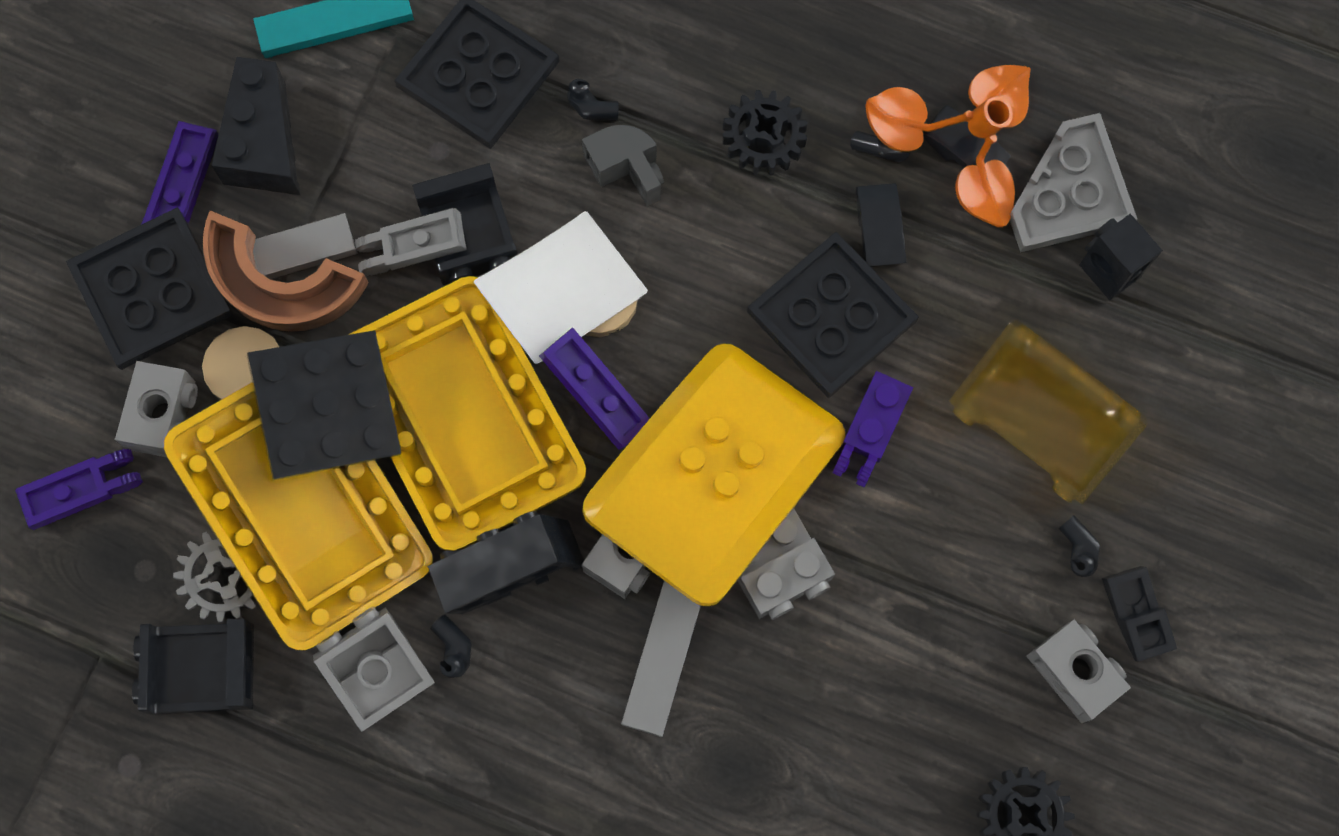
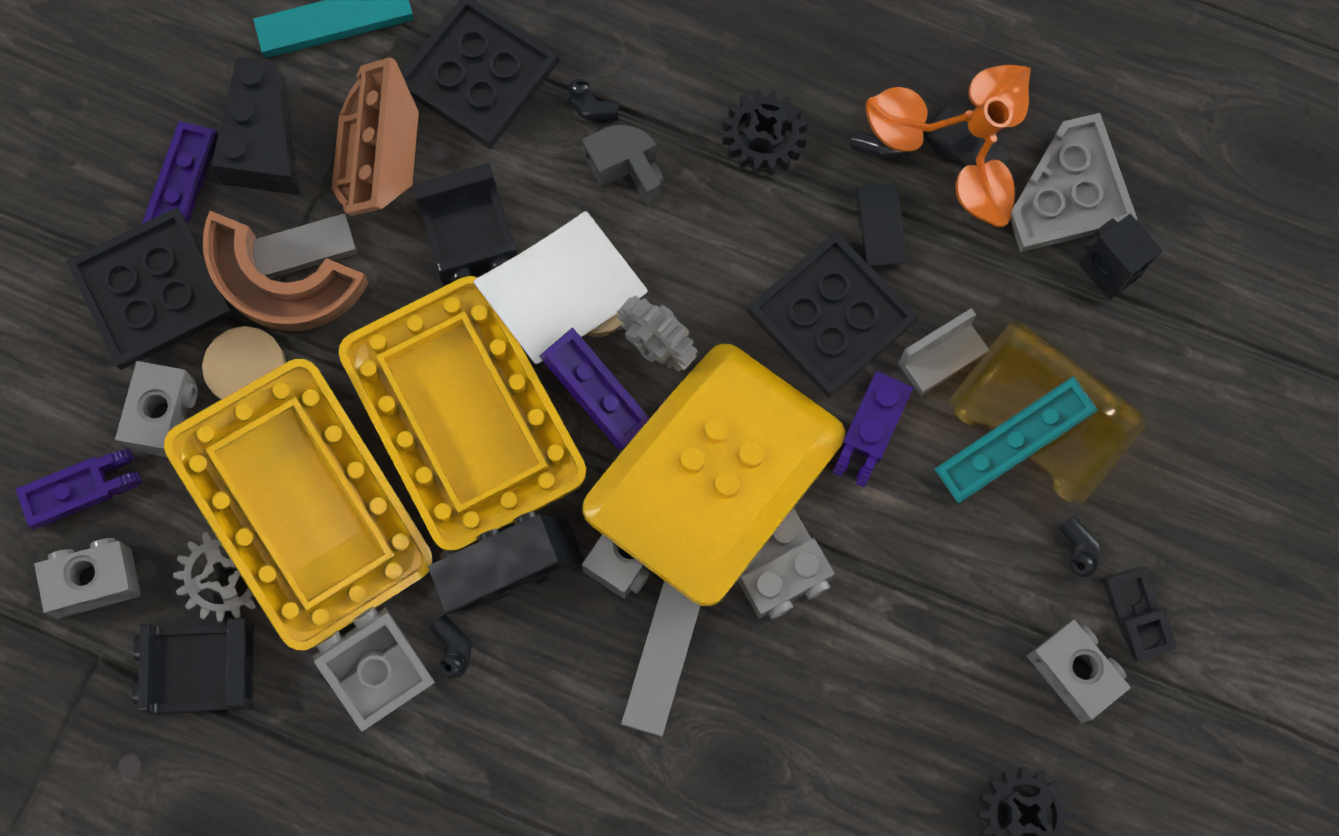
black plate [247,330,402,481] -> none
light grey hinge [355,208,467,276] -> none
none -> light grey brick [34,538,141,619]
none -> nougat wedge [332,57,419,216]
none -> light grey gear [617,296,698,372]
none -> light grey panel [898,308,990,396]
none -> teal tile [935,376,1098,504]

